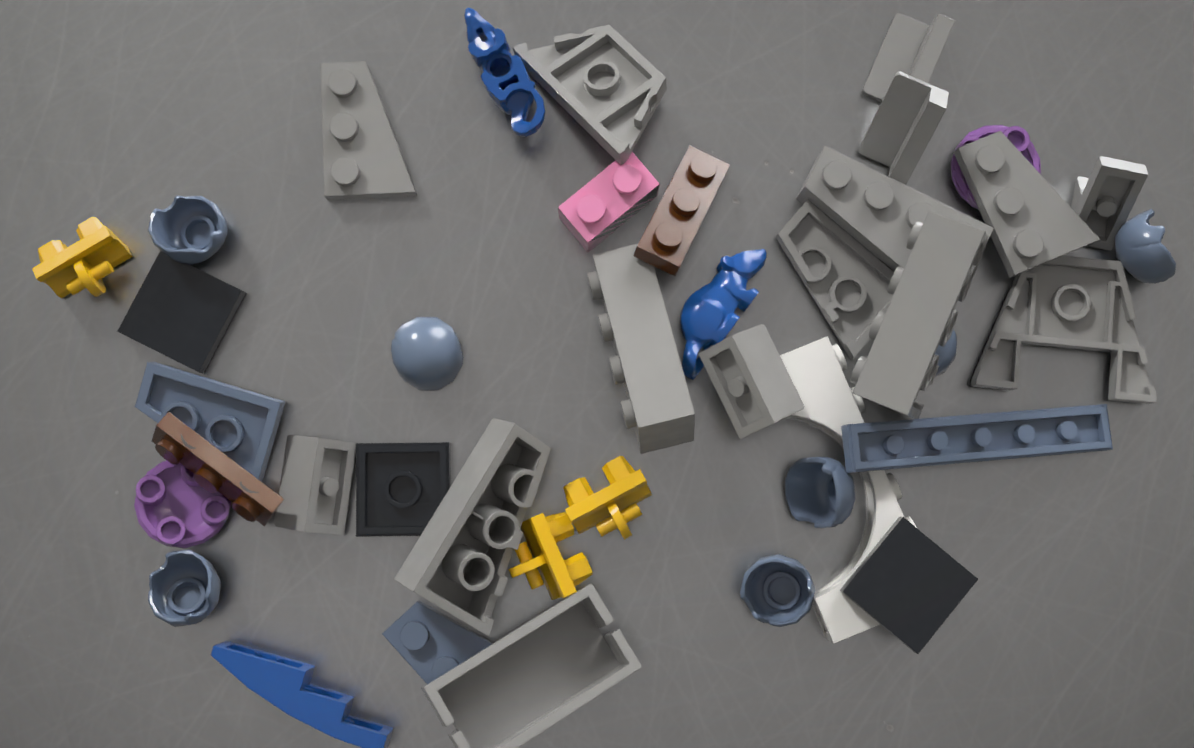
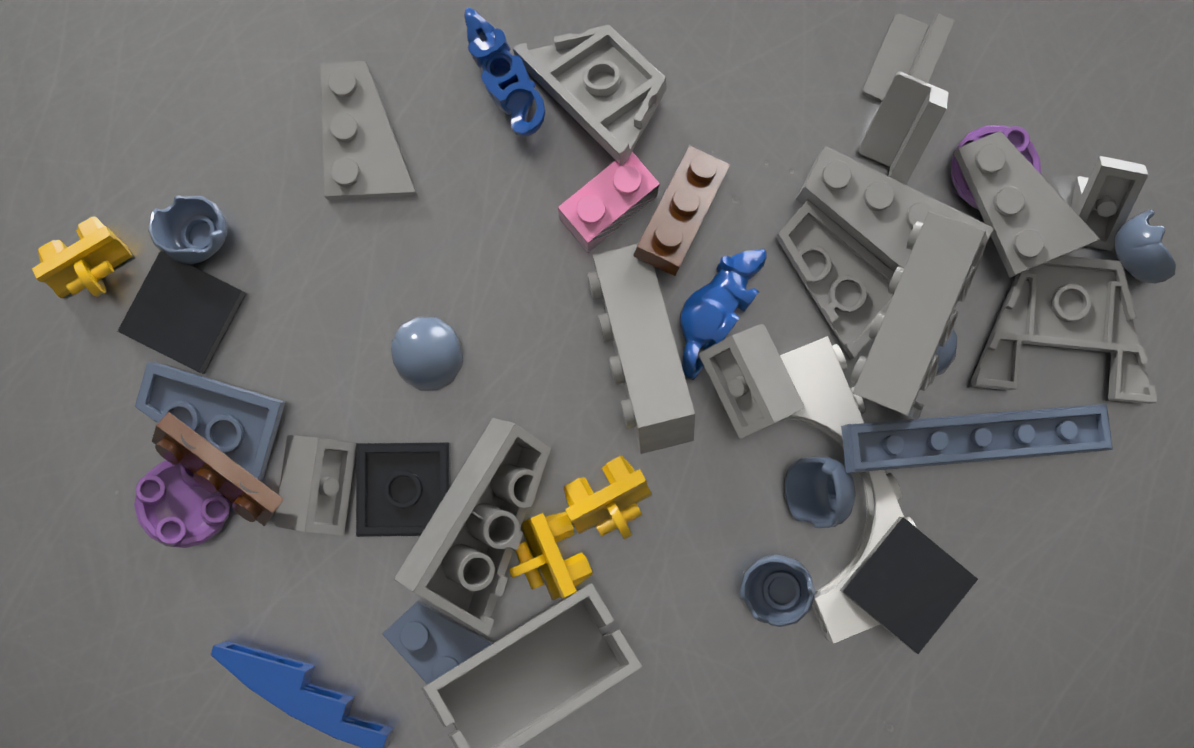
sand blue hair [148,550,221,627] -> none

